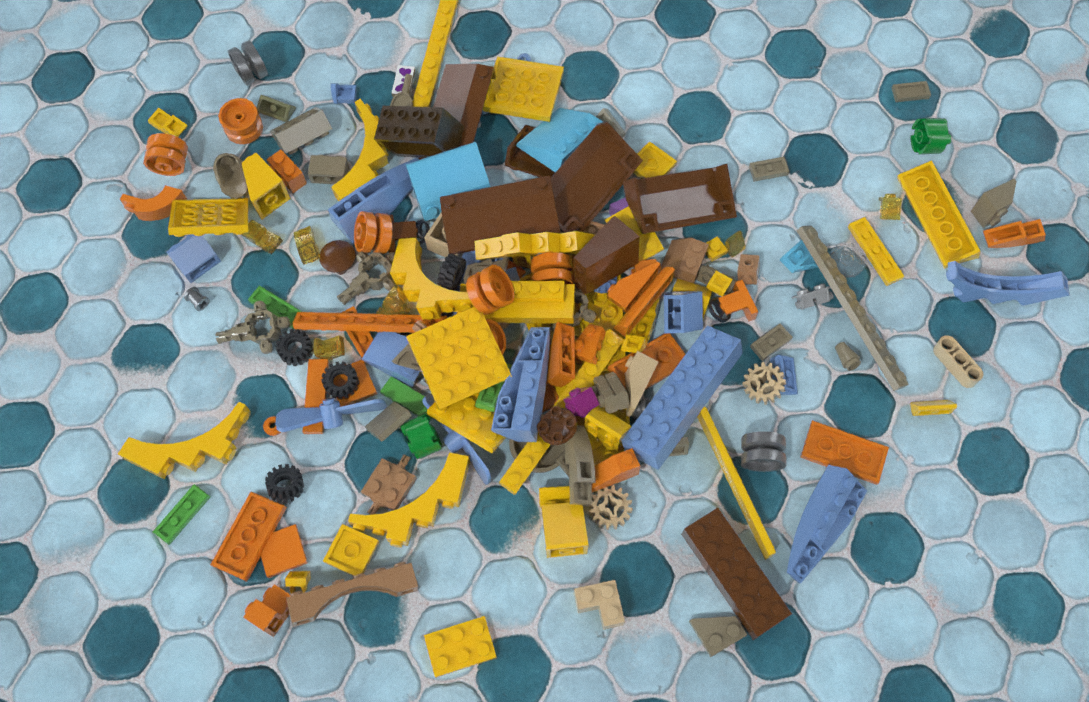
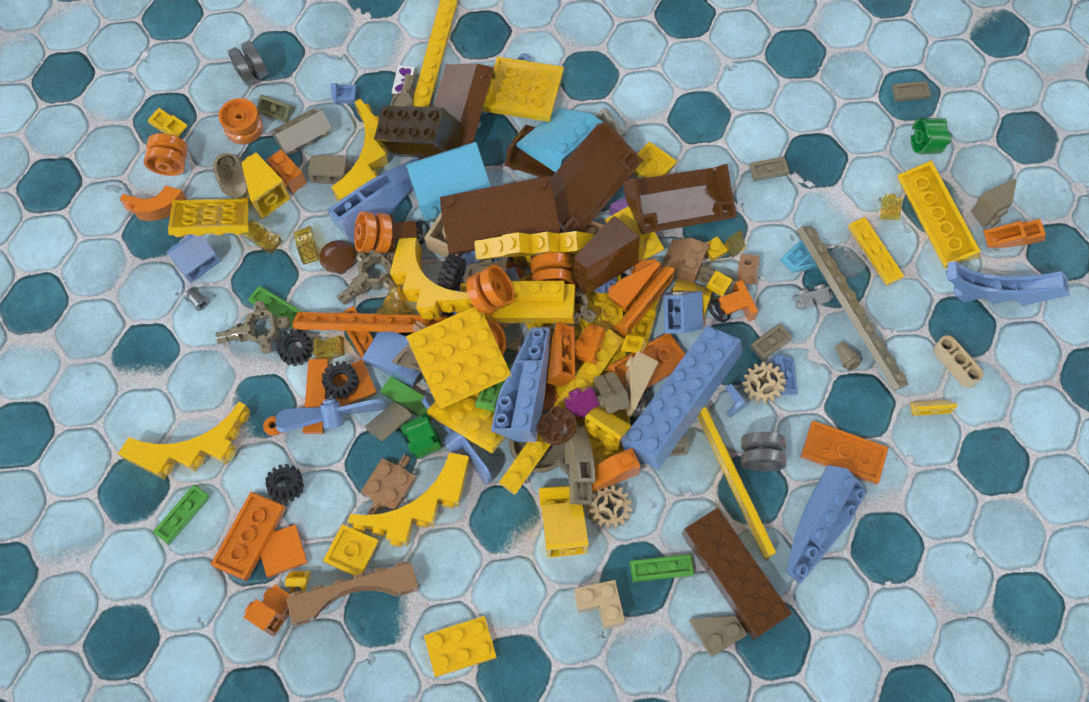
none -> bright green tile [629,554,694,583]
none -> medium blue tile [725,384,748,417]

